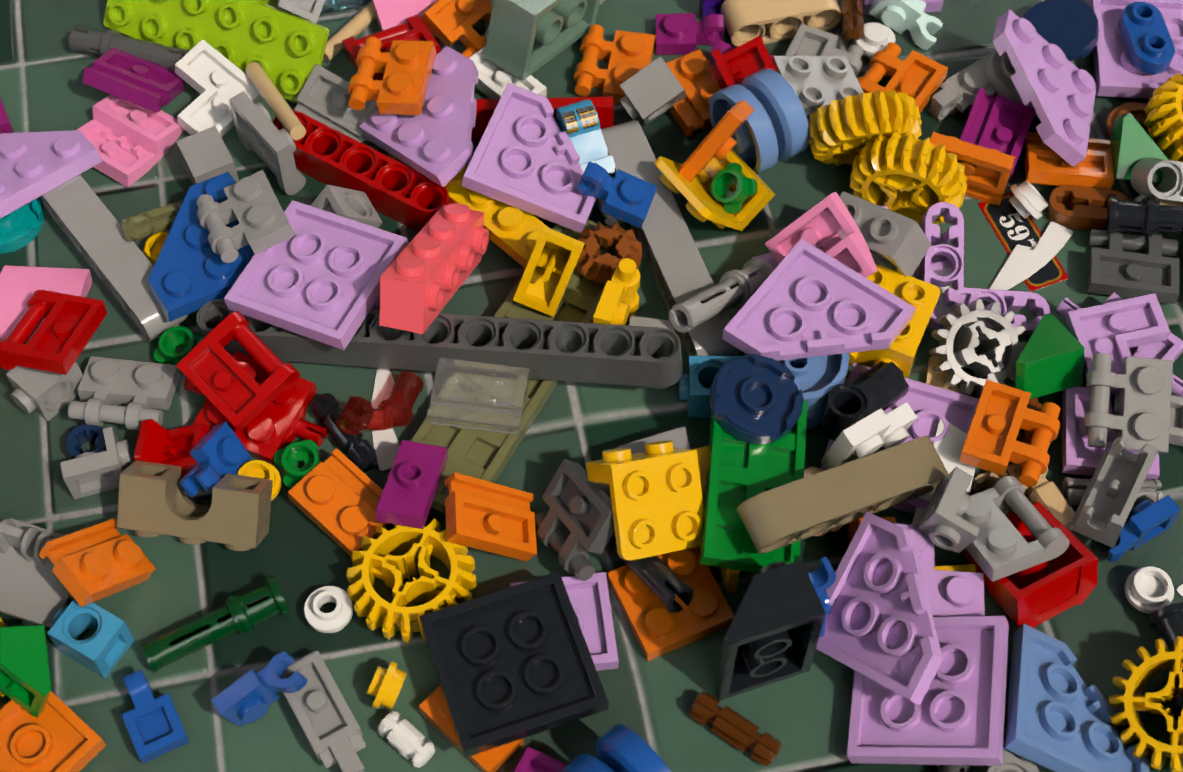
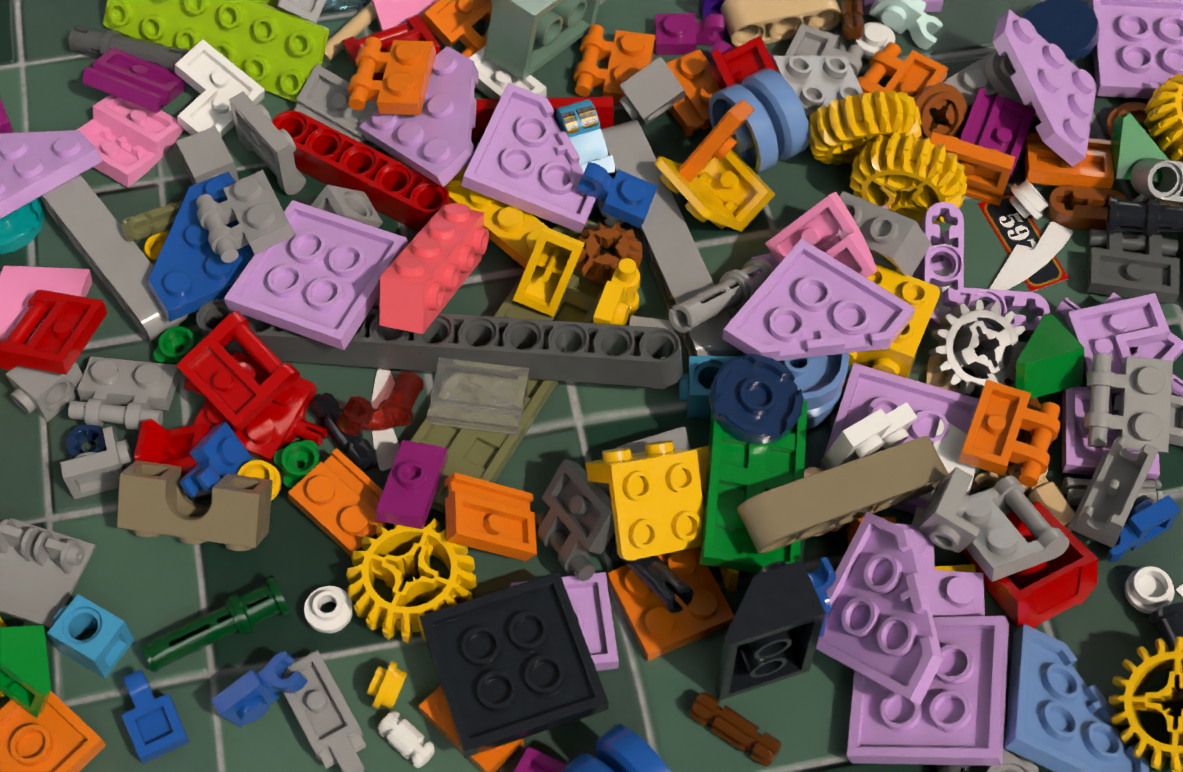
orange plate [38,518,156,607] -> none
tan bar [245,62,306,140] -> none
green plate [709,163,757,214] -> none
black piece [821,361,909,441] -> none
blue plate [1118,2,1175,74] -> none
none -> dark orange gear [914,83,967,140]

